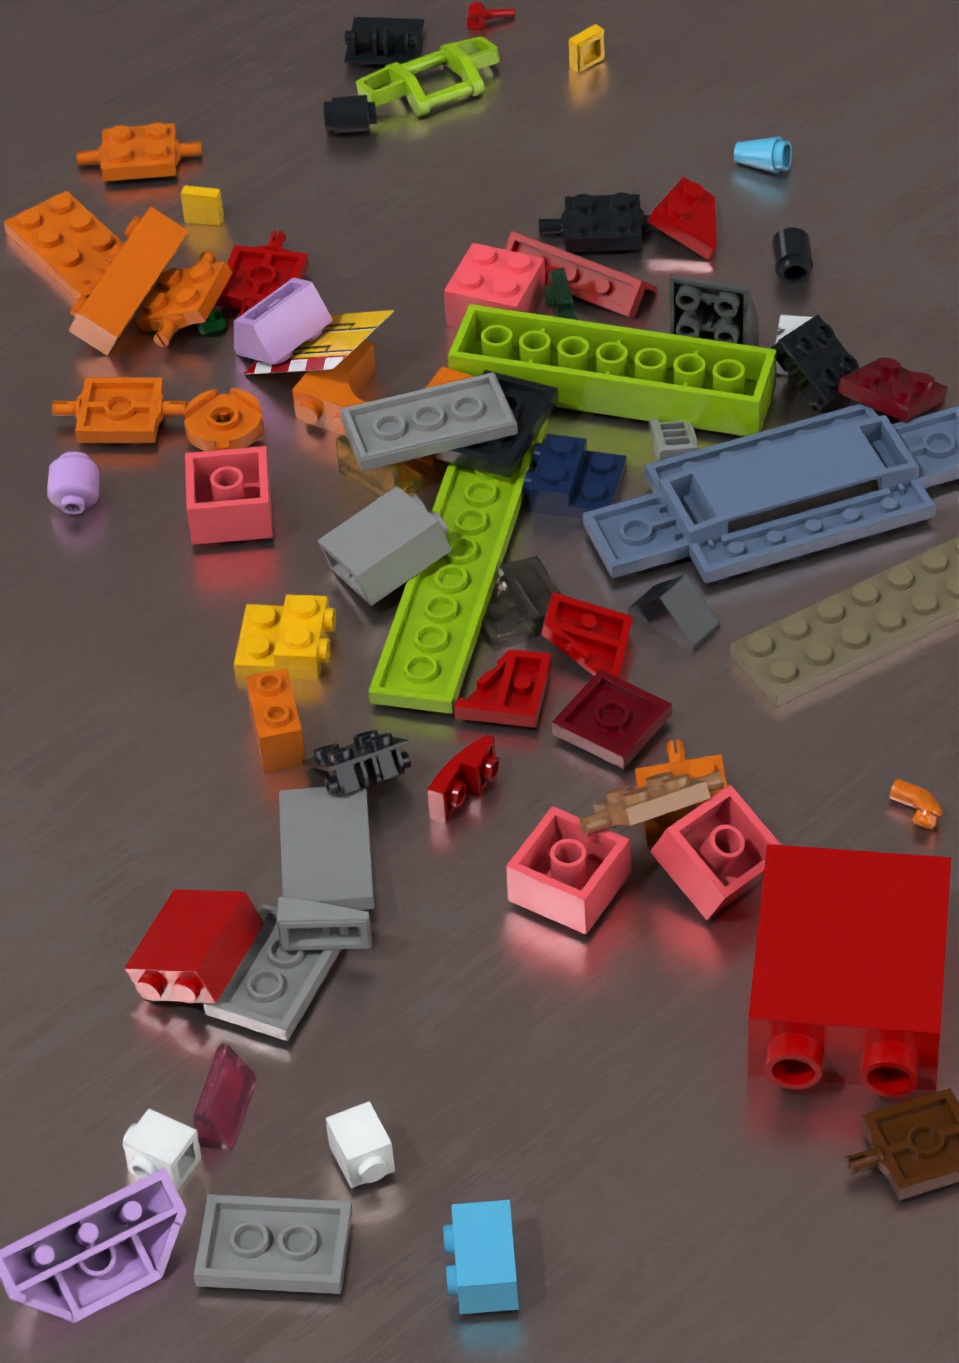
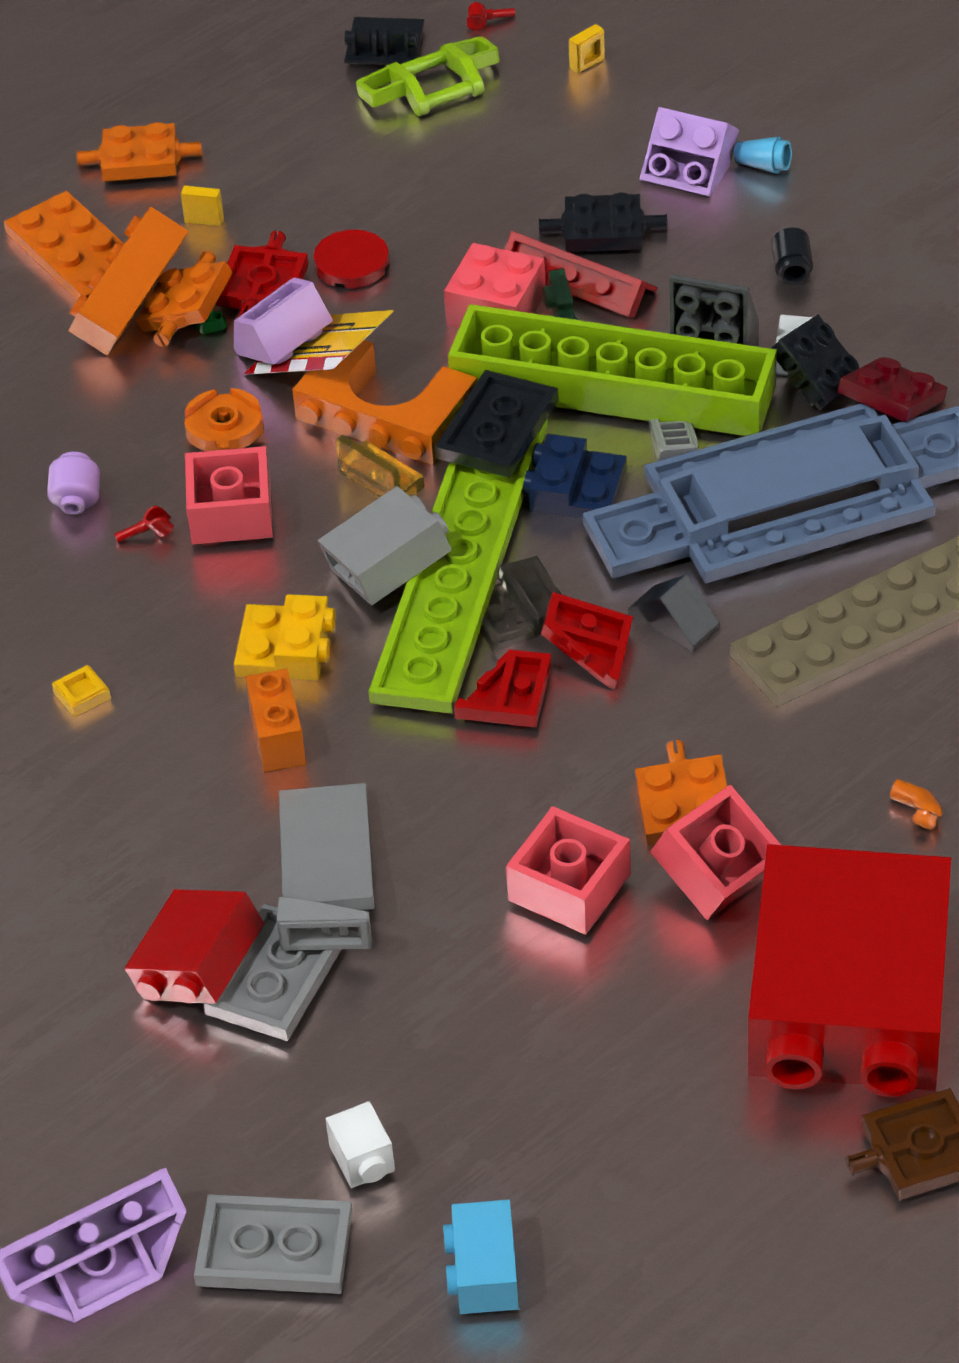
orange plate [52,377,188,443] -> none
white brick [123,1109,202,1191] -> none
clear pink slope [193,1044,257,1151] -> none
black hinge [302,730,411,797] -> none
black brick [323,95,377,134] -> none
light grey tile [340,372,518,472] -> none
red slope [427,735,500,823] -> none
dark red plate [552,669,672,769] -> none
medium nougat plate [579,771,724,836] -> none
red wing [647,176,717,261] -> none
none -> yellow tile [52,665,111,718]
none -> red hand [114,506,174,543]
none -> red tile [313,229,390,289]
none -> lavender slope [639,107,739,197]

